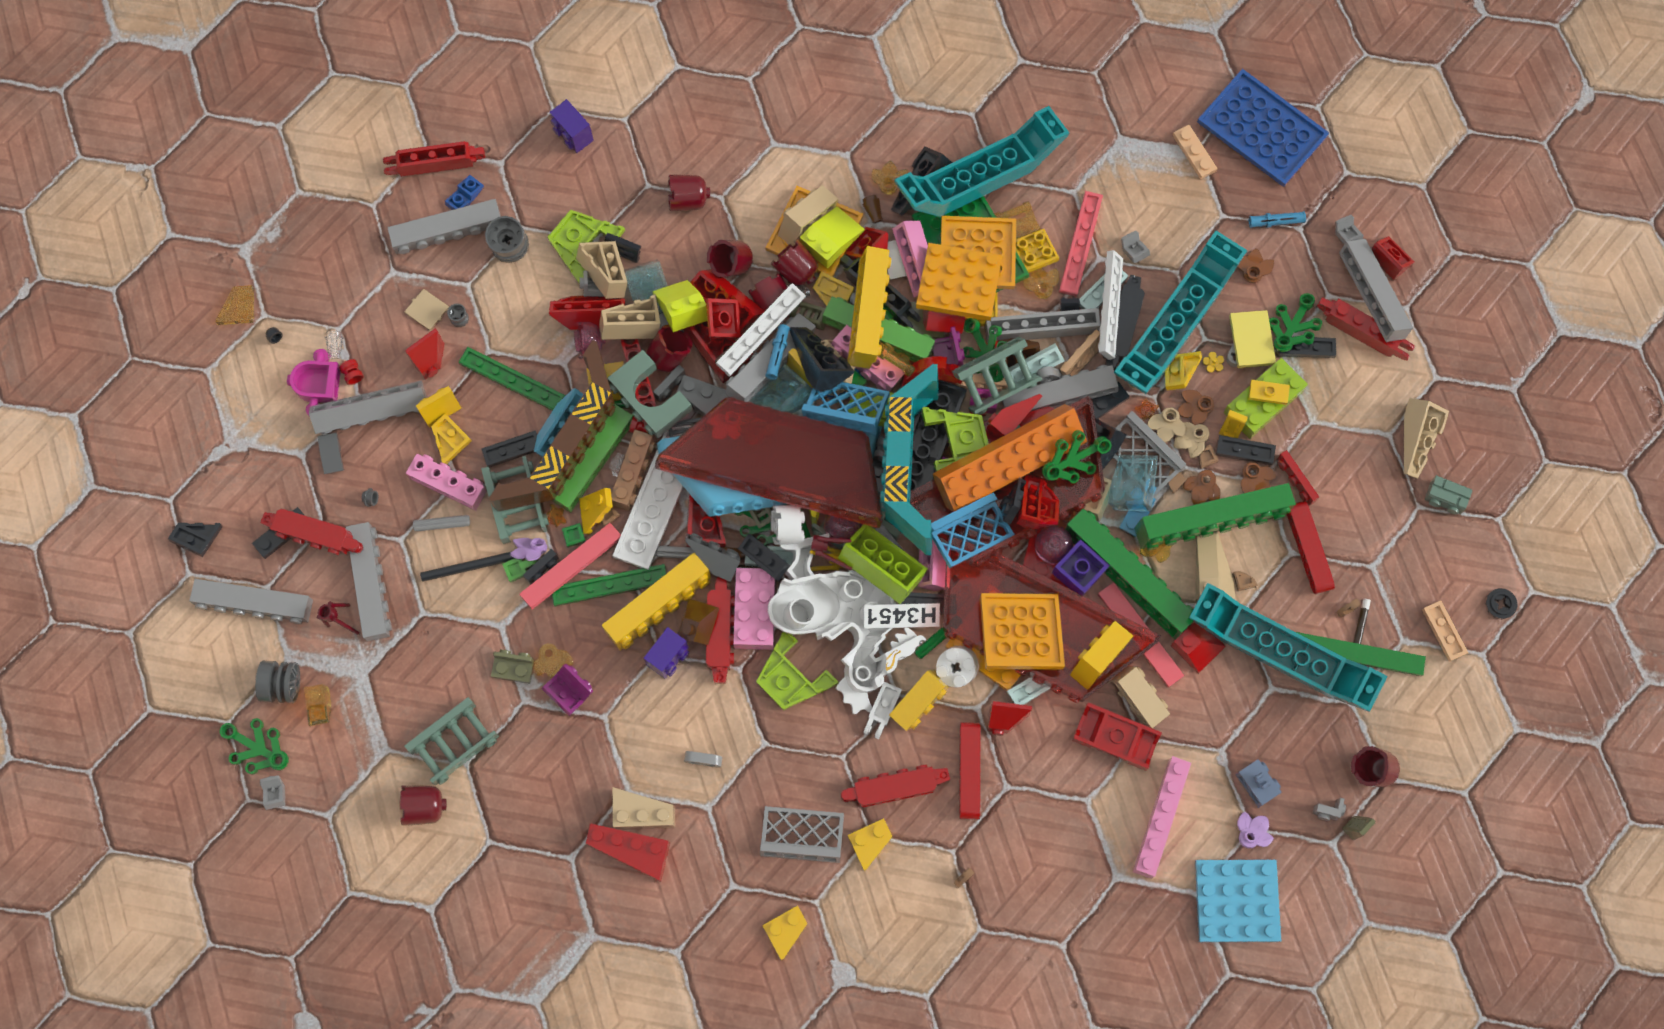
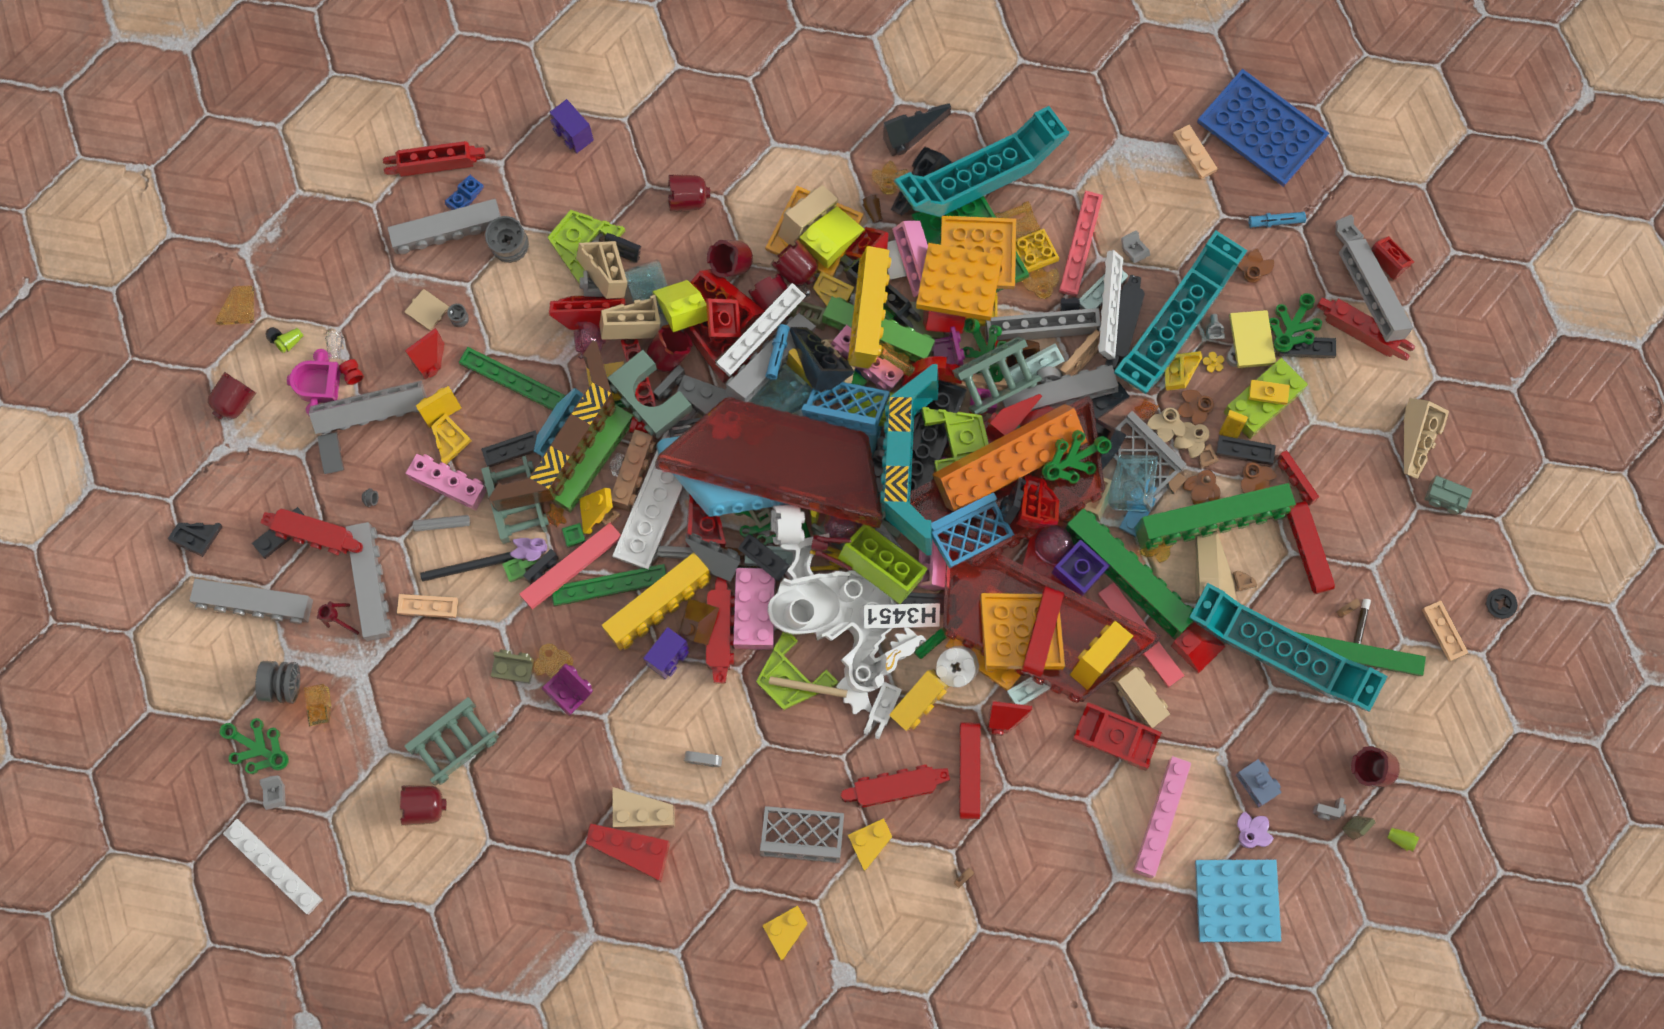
none -> dark red cylinder [208,372,256,420]
none -> white plate [223,819,323,915]
none -> lime cone [274,328,304,353]
none -> light nougat plate [397,594,458,618]
none -> tan bar [769,676,848,698]
none -> black wedge [883,103,951,157]
none -> red beam [1021,586,1064,678]
none -> light grey piece [1206,314,1225,339]
none -> lime cone [1387,828,1419,852]

